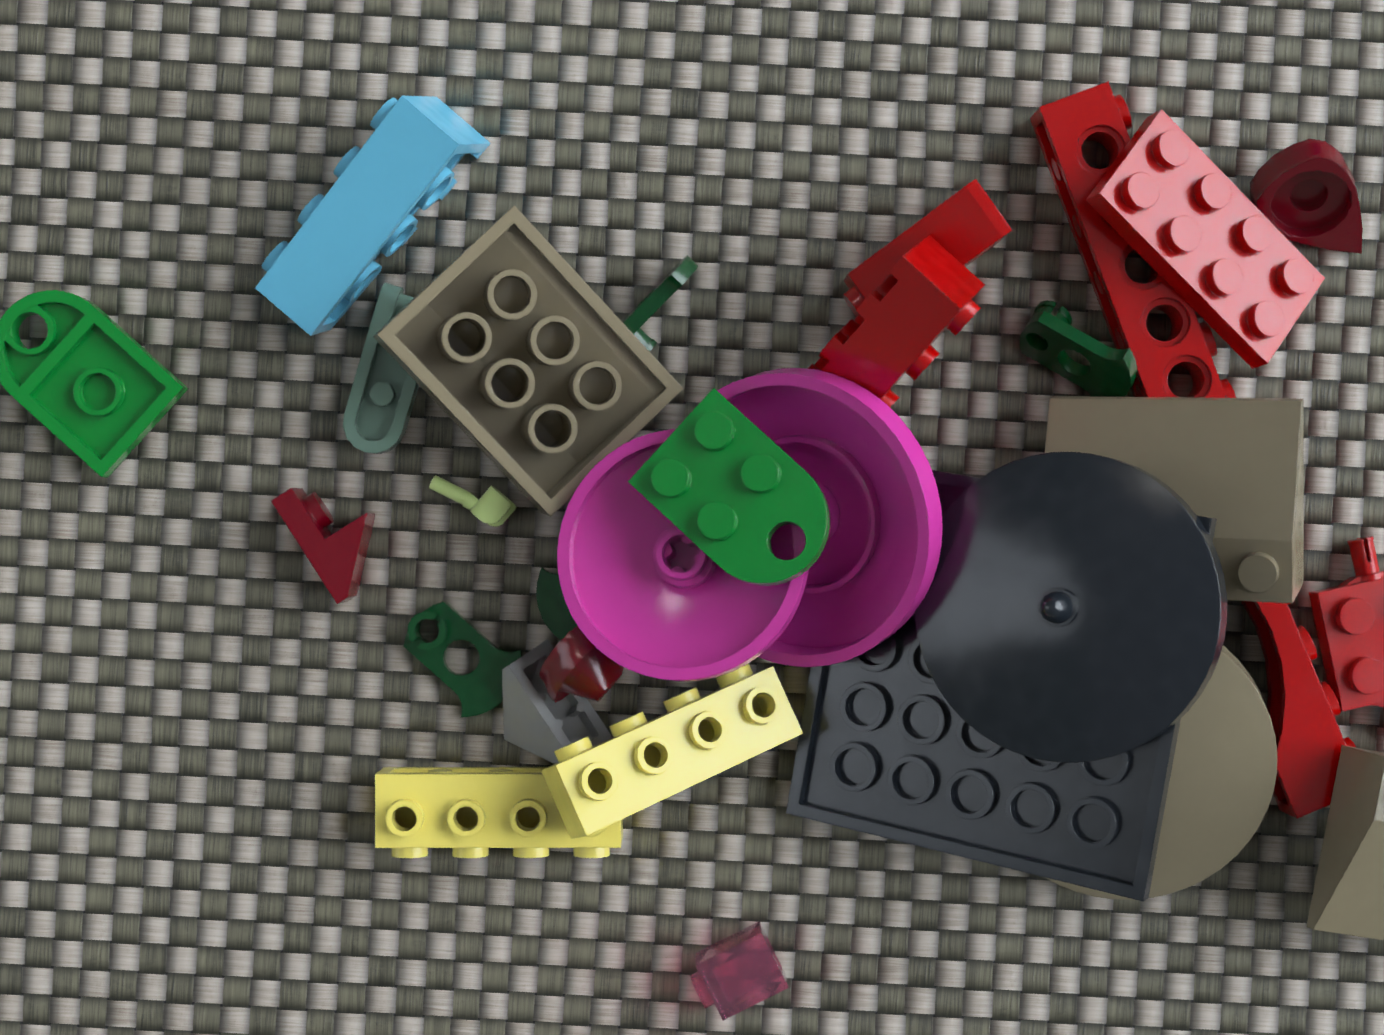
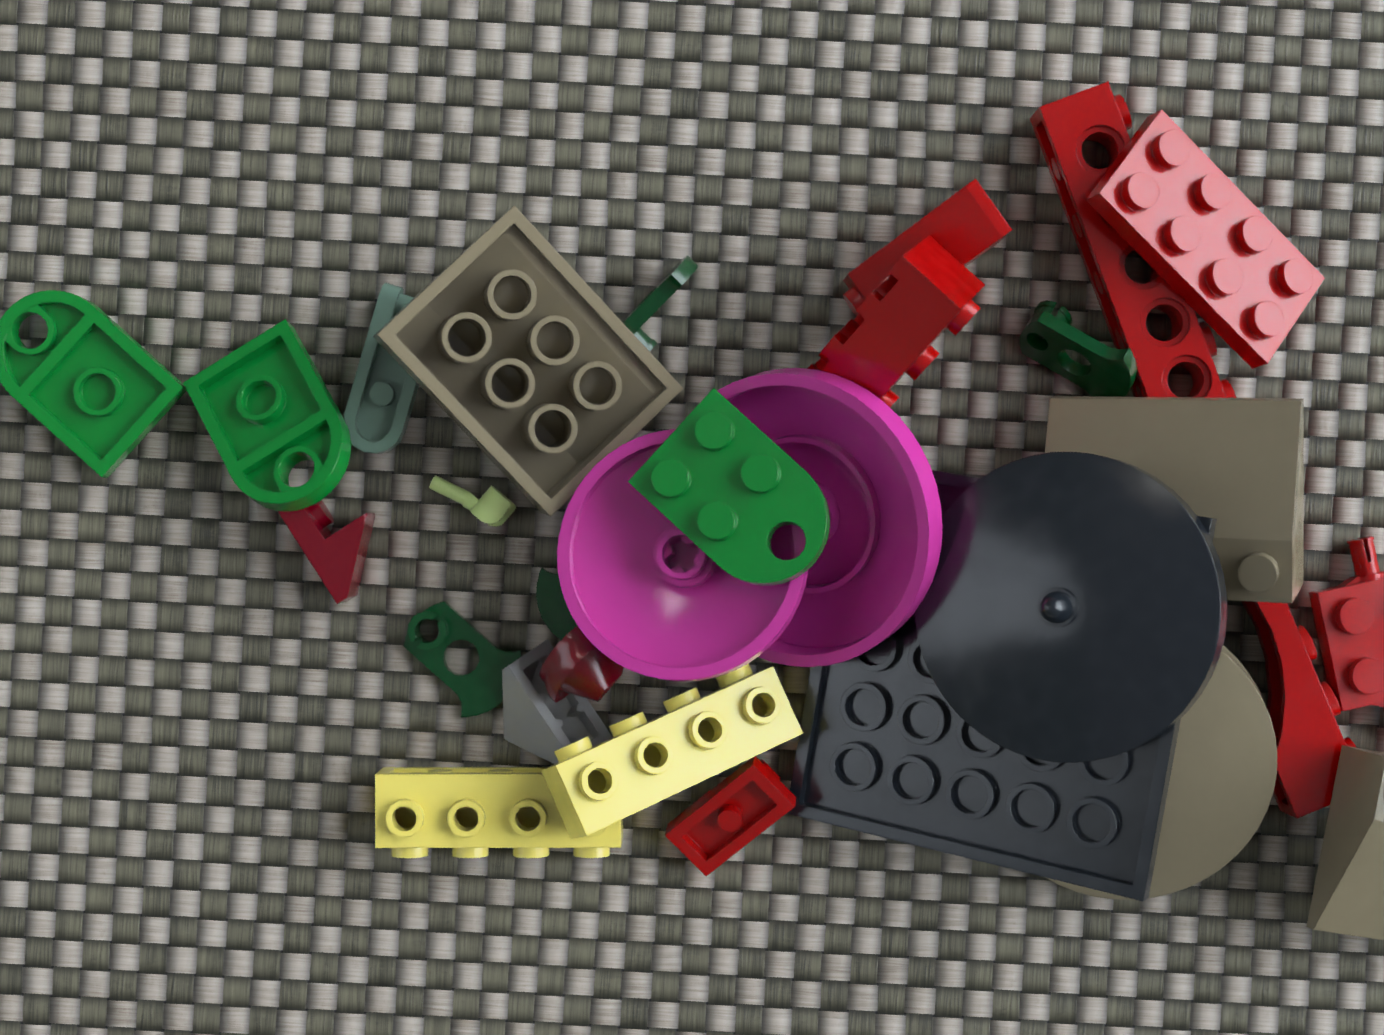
medium azure wedge [255,95,491,336] -> none
clear pink brick [690,921,789,1020] -> none
dark red piece [1250,139,1363,254] -> none
none -> green plate [183,319,351,511]
none -> red plate [665,756,796,876]

